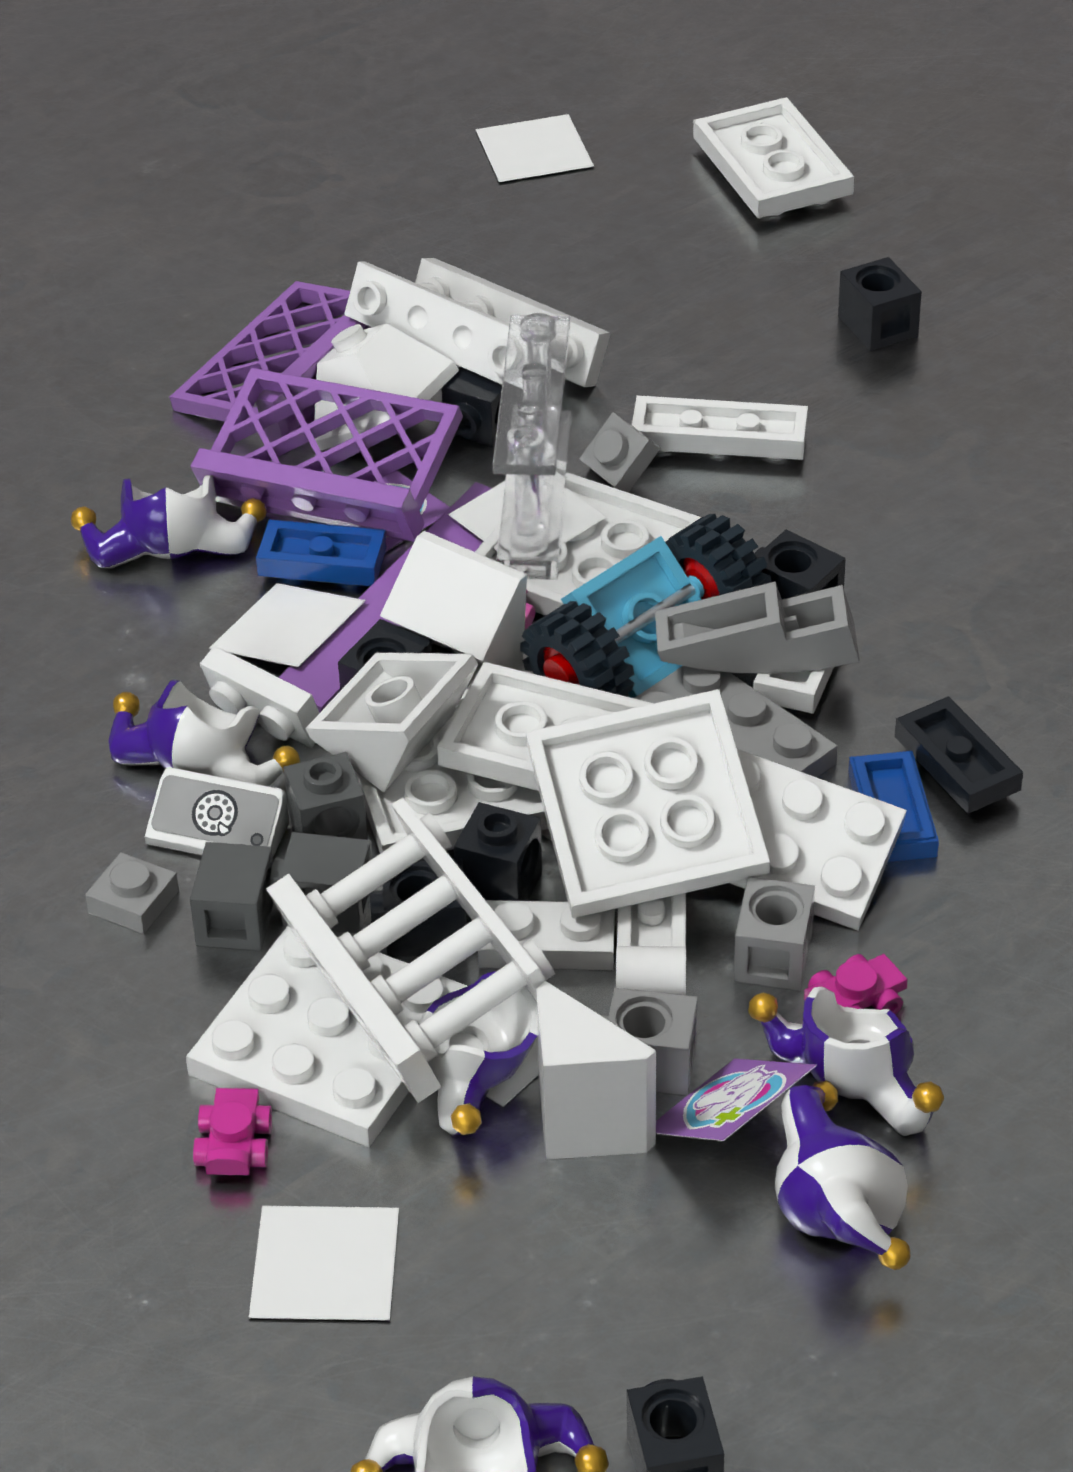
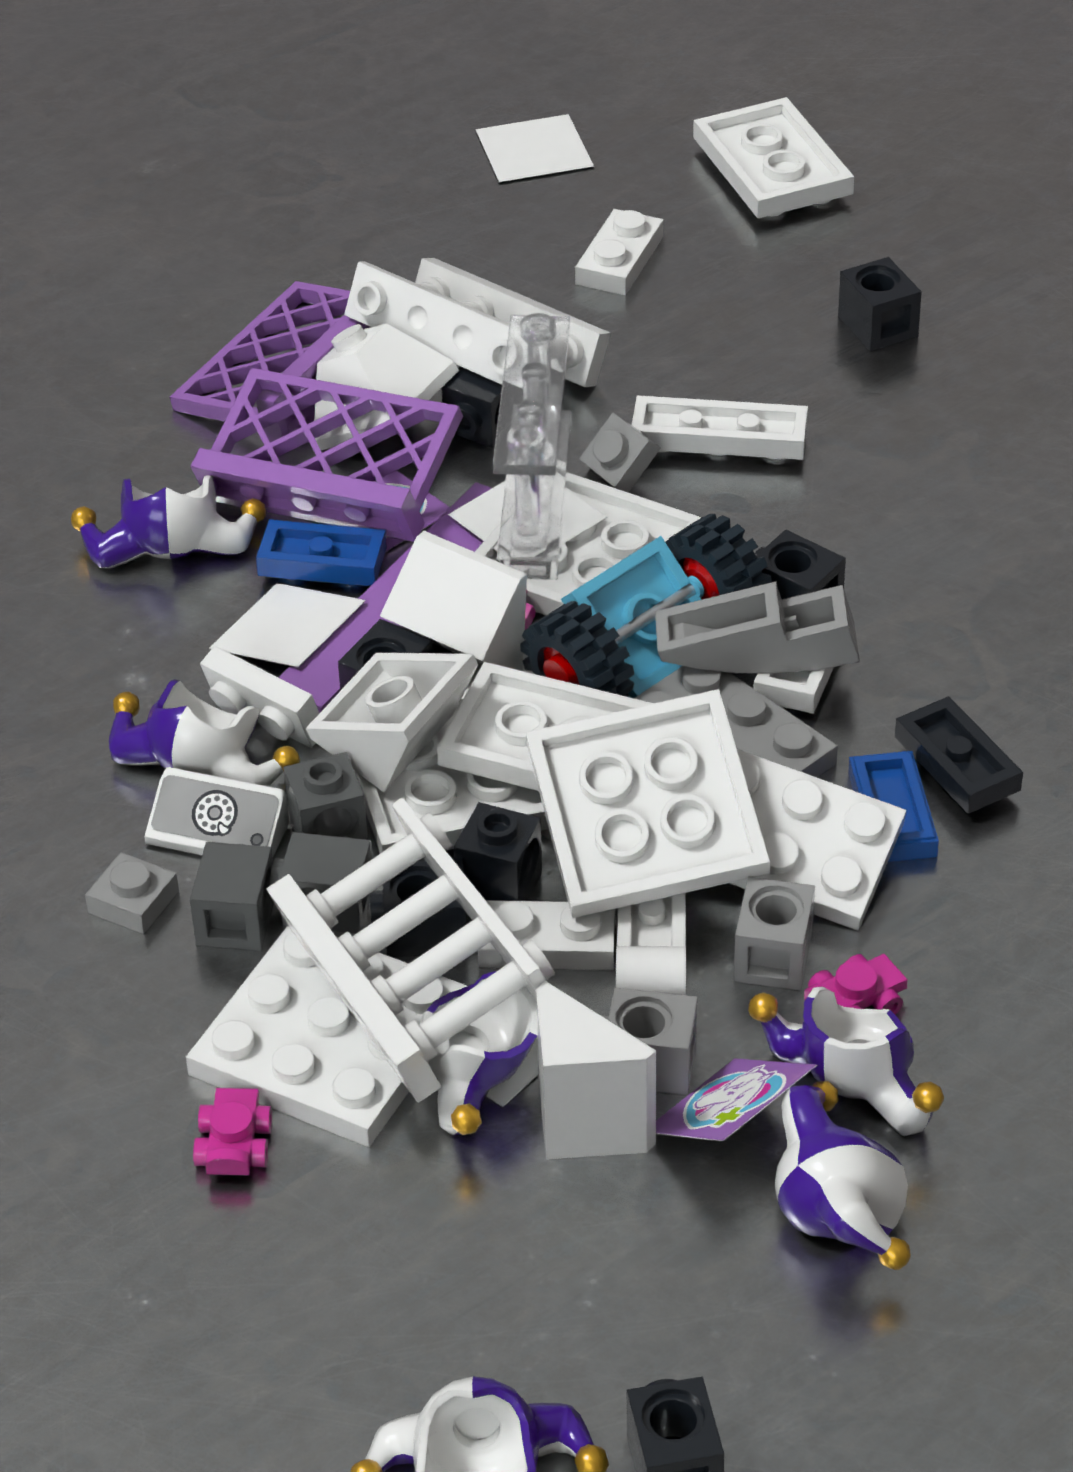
white sticker [249,1206,399,1321] -> none
none -> white plate [575,209,664,296]

